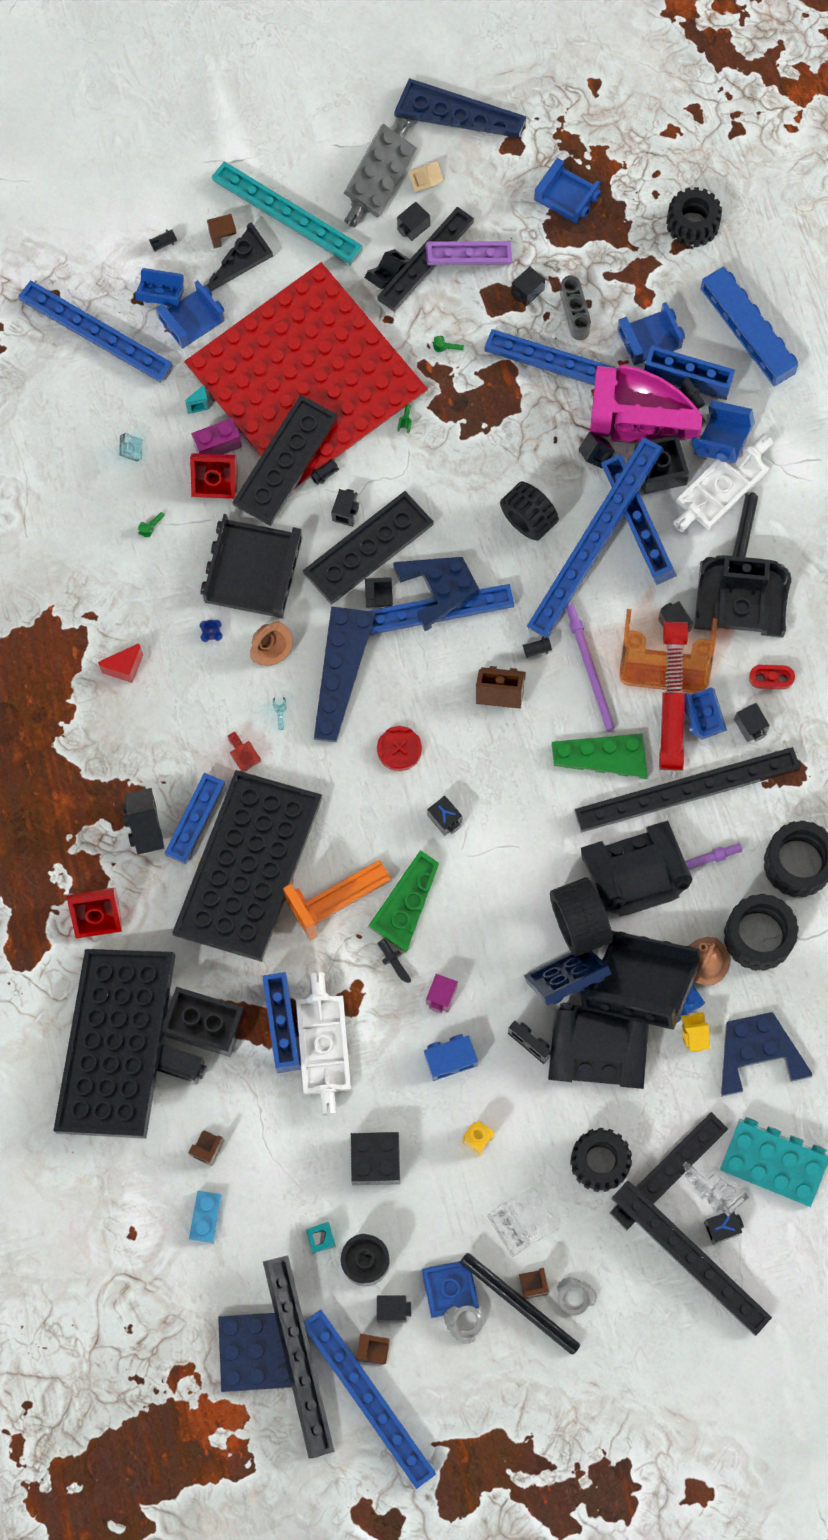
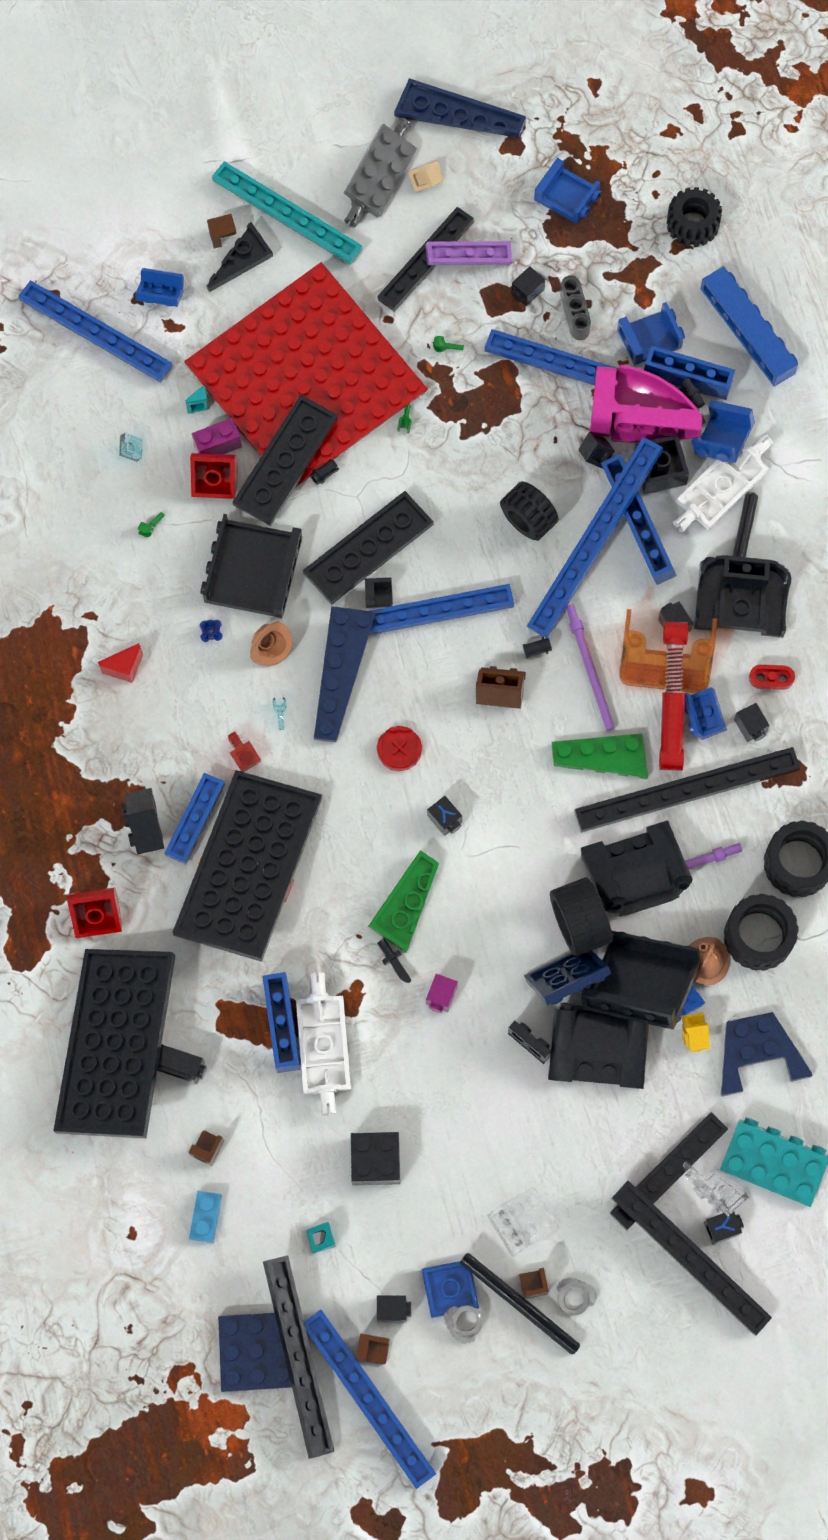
black pin [149,229,177,252] -> none
blue panel [156,280,225,349] -> none
black brick [163,986,246,1057] -> none
orange bracket [283,860,392,941] -> none
black brick [331,489,359,527] -> none
black brick [340,1234,390,1286] -> none
black slope [364,249,410,289] -> none
dark blue wing [393,557,479,631] -> none
black brick [397,201,430,241] -> none
blue brick [424,1034,478,1081] -> none
yellow window [461,1120,495,1156] -> none
black tyre [570,1128,632,1192] -> none

